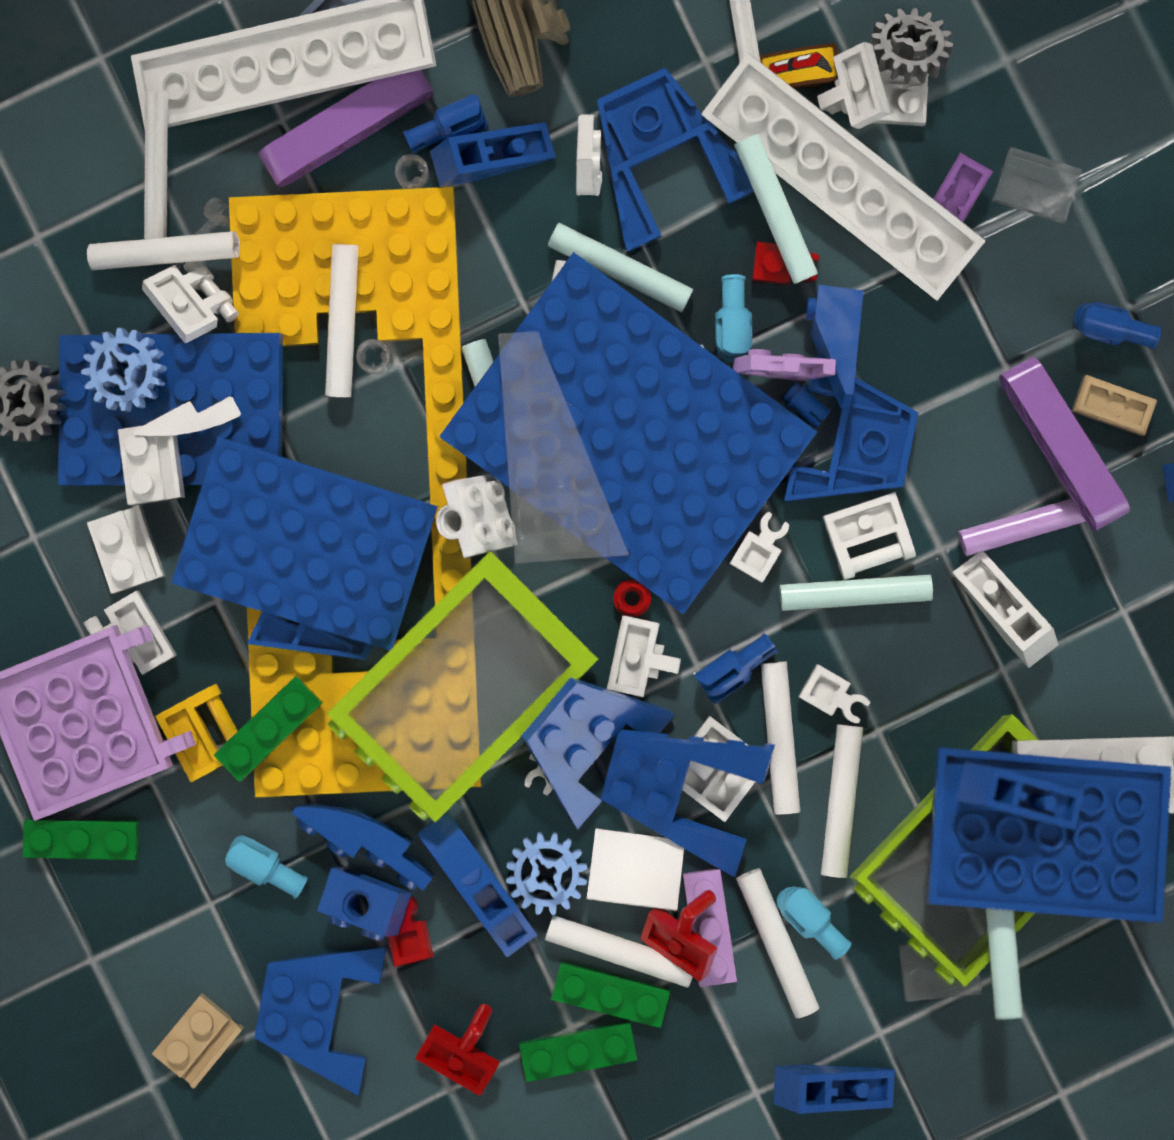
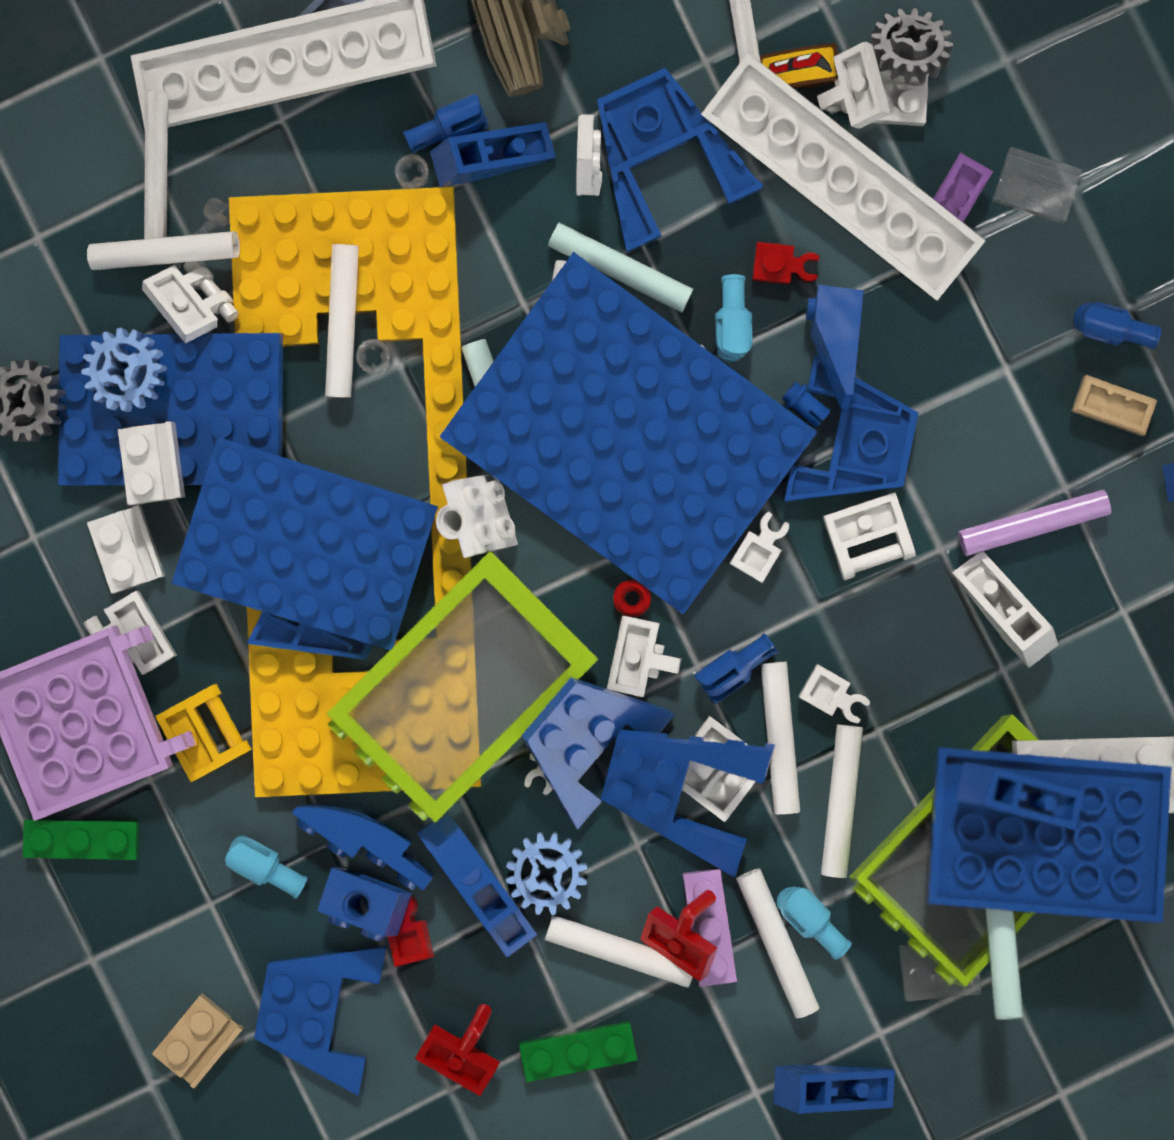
white sticker [134,397,241,437] -> none
green plate [214,675,324,782] -> none
medium lavender beam [258,70,434,188] -> none
clear wing [498,331,629,563] -> none
green plate [551,961,670,1028] -> none
white piece [587,829,684,911] -> none
lavender wing [733,349,836,382] -> none
light aqua piece [734,134,818,284] -> none
light aqua piece [779,575,933,611] -> none
medium lavender beam [999,356,1130,531] -> none

